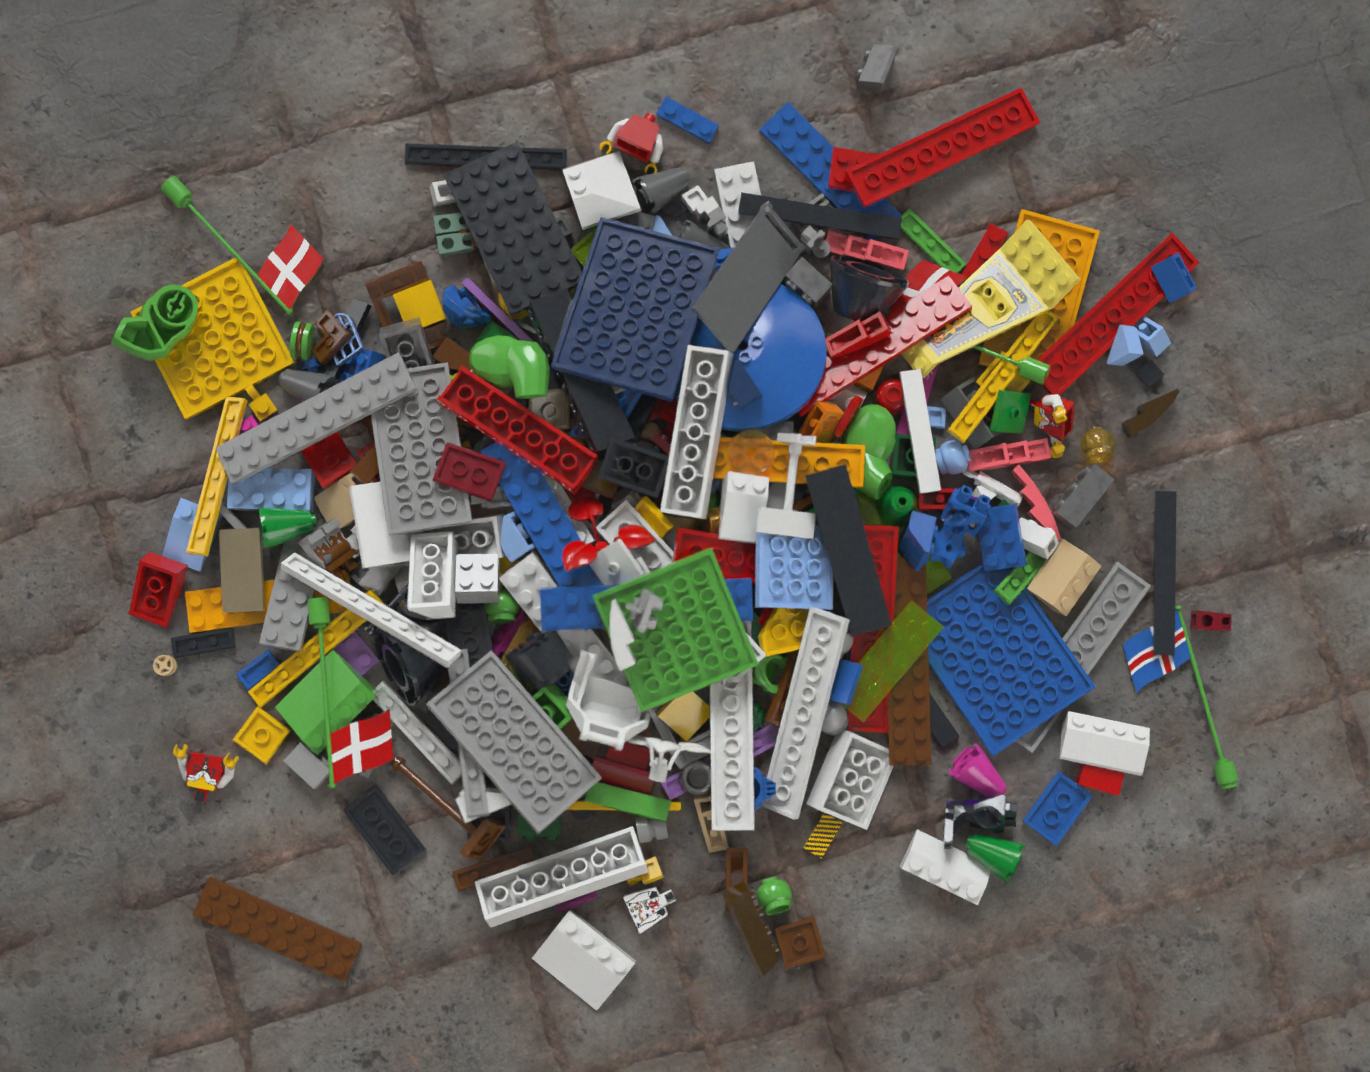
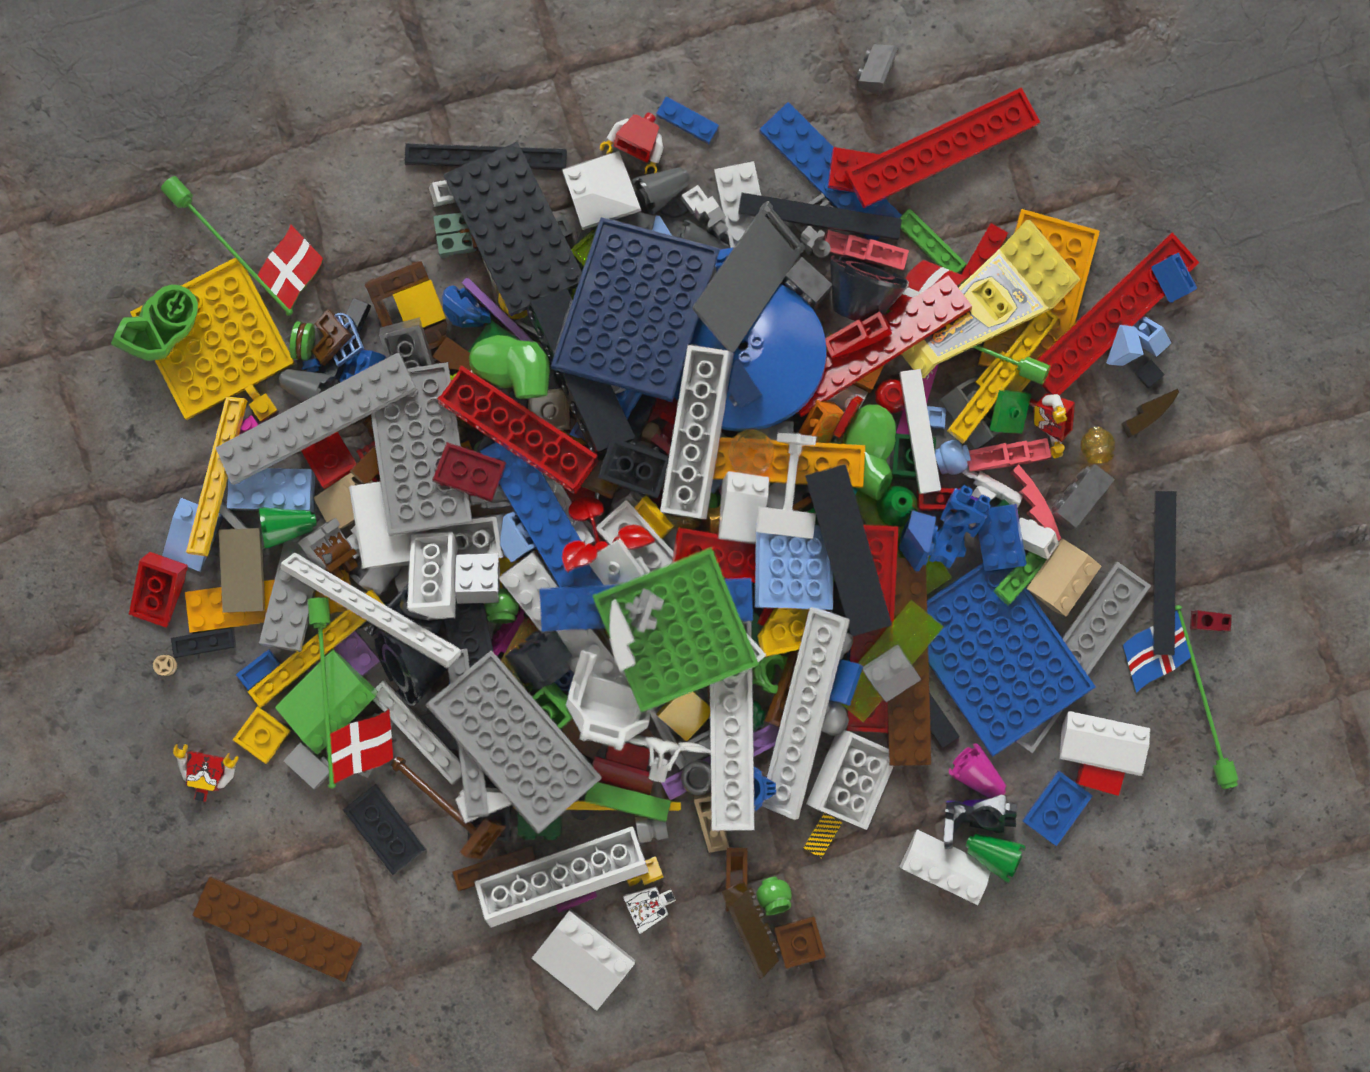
none -> light grey slope [863,645,921,702]

